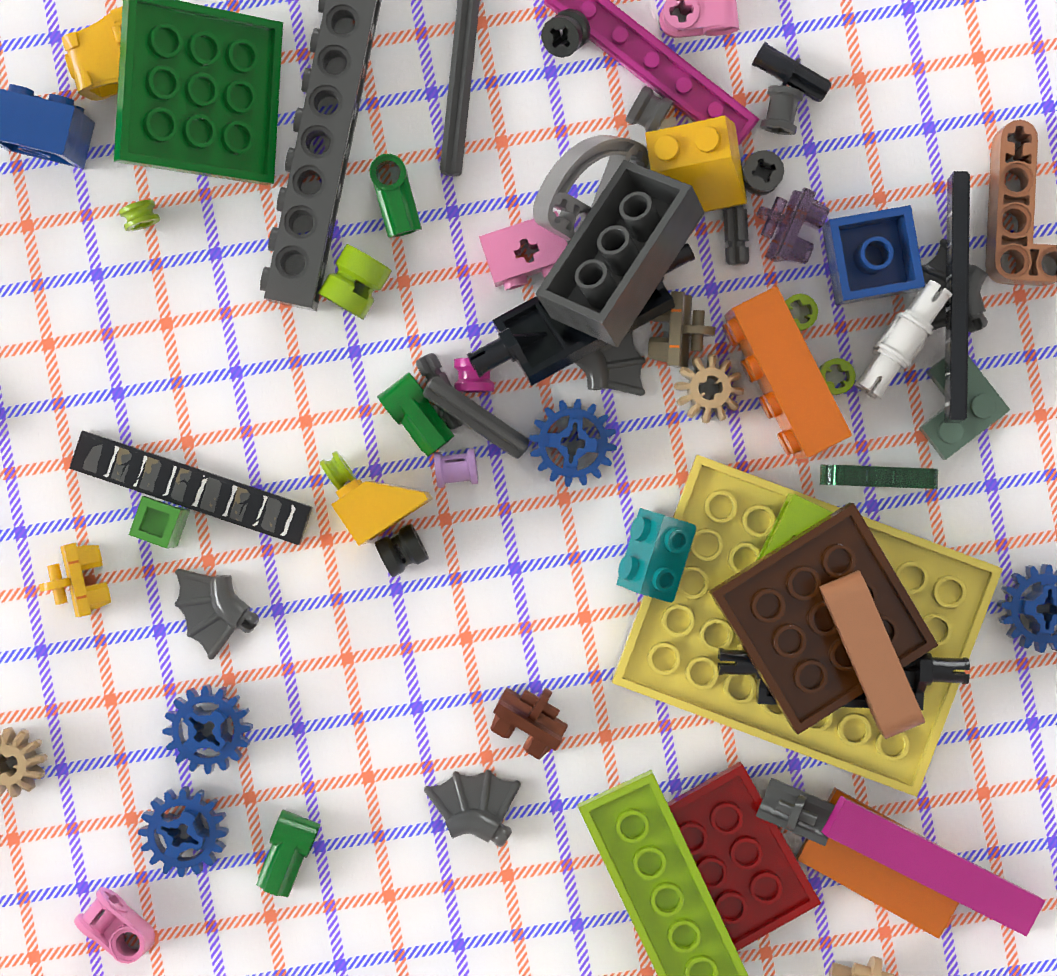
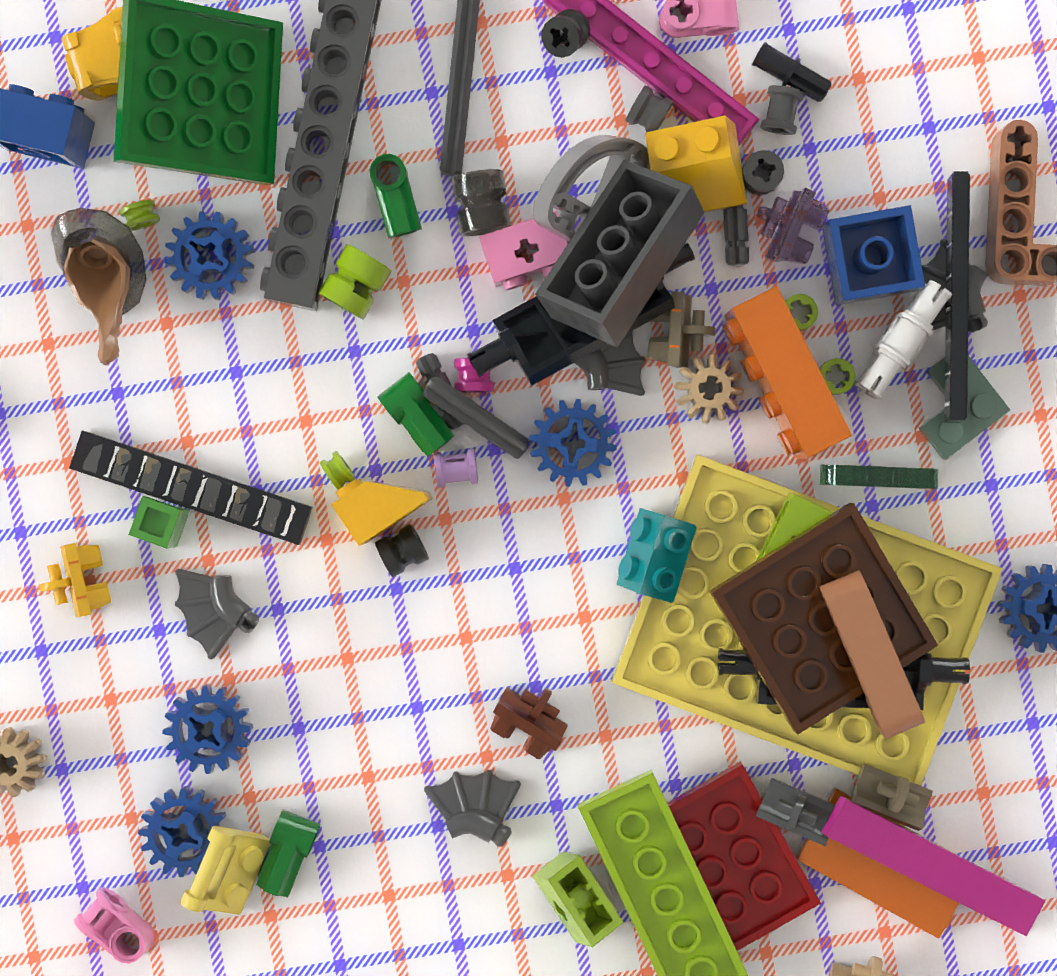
none -> hat [50,208,147,365]
none -> blue gear [165,211,255,300]
none -> light yellow plate [180,826,270,915]
none -> clear smoke wheel [452,169,511,237]
none -> lime brick [532,852,624,948]
none -> dark tan hips [851,764,933,831]

